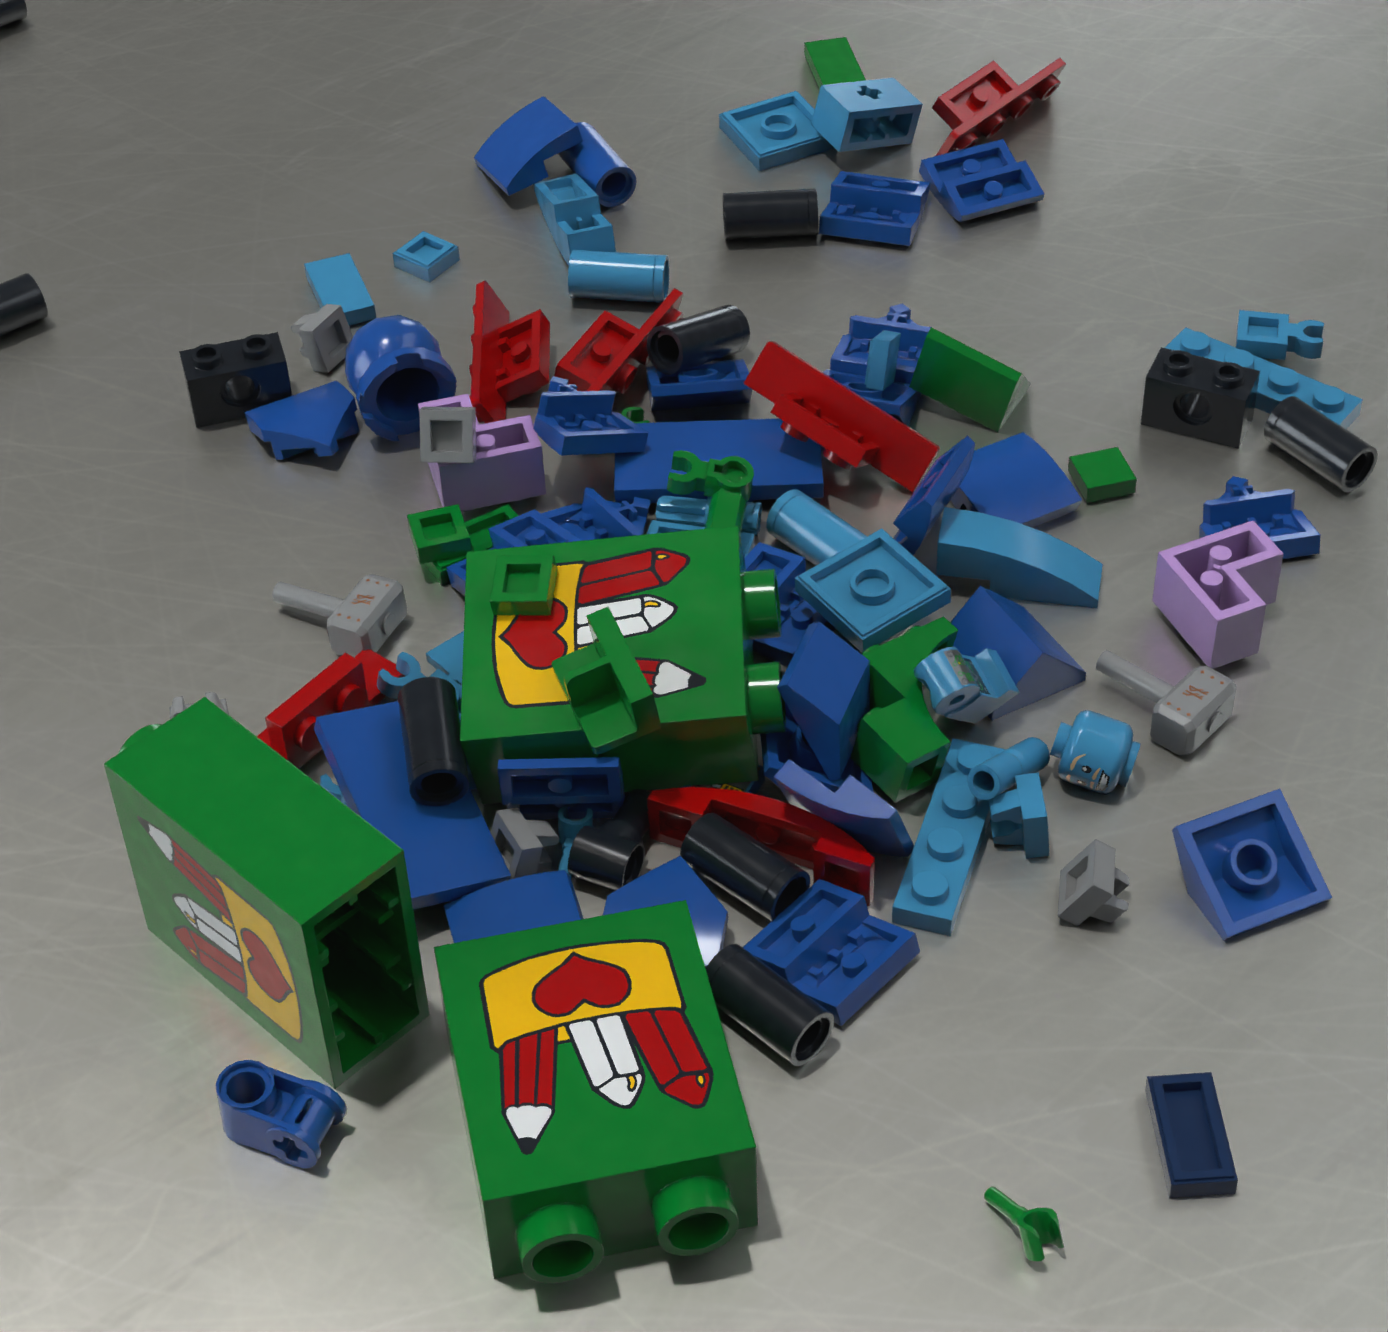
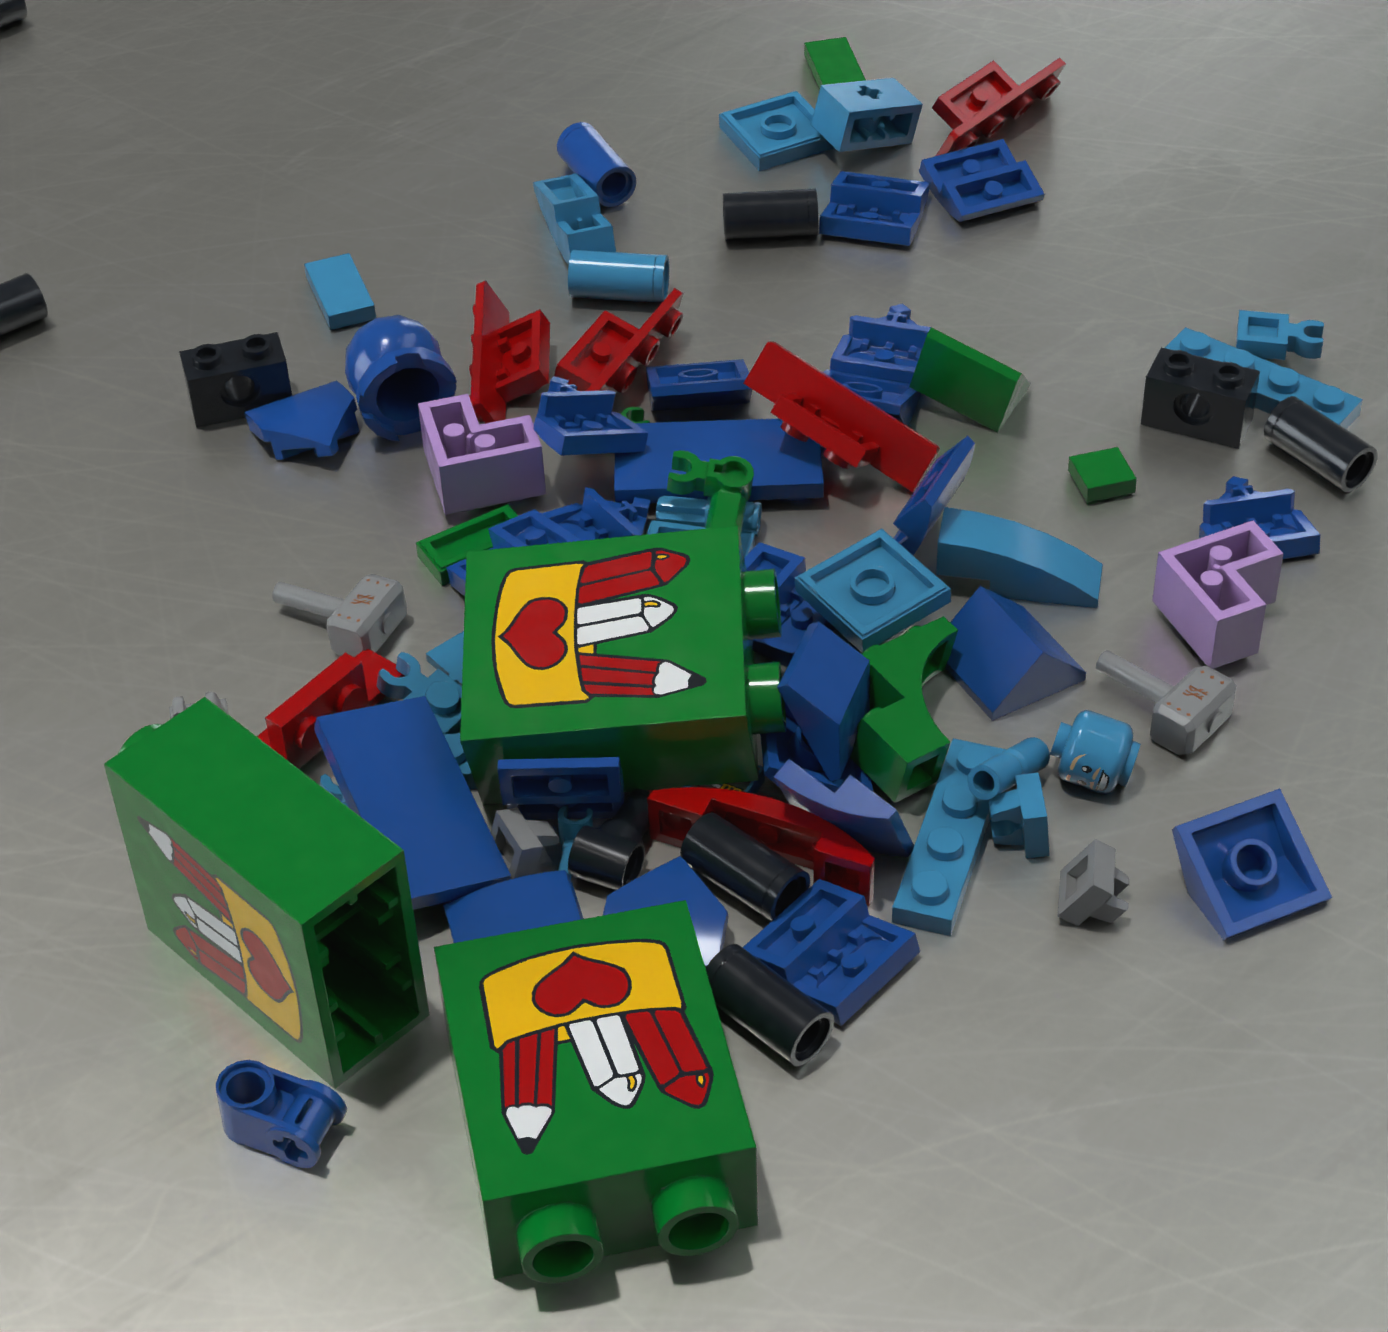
light grey tile [291,304,353,373] -> none
dark azure tile [393,231,460,283] -> none
black pin [398,677,469,806] -> none
green tile [407,504,472,564] -> none
light grey tile [420,407,476,463] -> none
blue slope [474,96,583,196] -> none
green tile [489,555,558,615] -> none
green panel [552,607,662,754] -> none
black pin [647,305,750,375] -> none
dark azure pin [766,489,868,566] -> none
dark azure tile [864,330,901,391] -> none
dark azure leg [914,647,1020,724] -> none
blue slope [951,432,1082,528] -> none
green hand [984,1186,1064,1261] -> none
dark blue tile [1145,1072,1238,1198] -> none

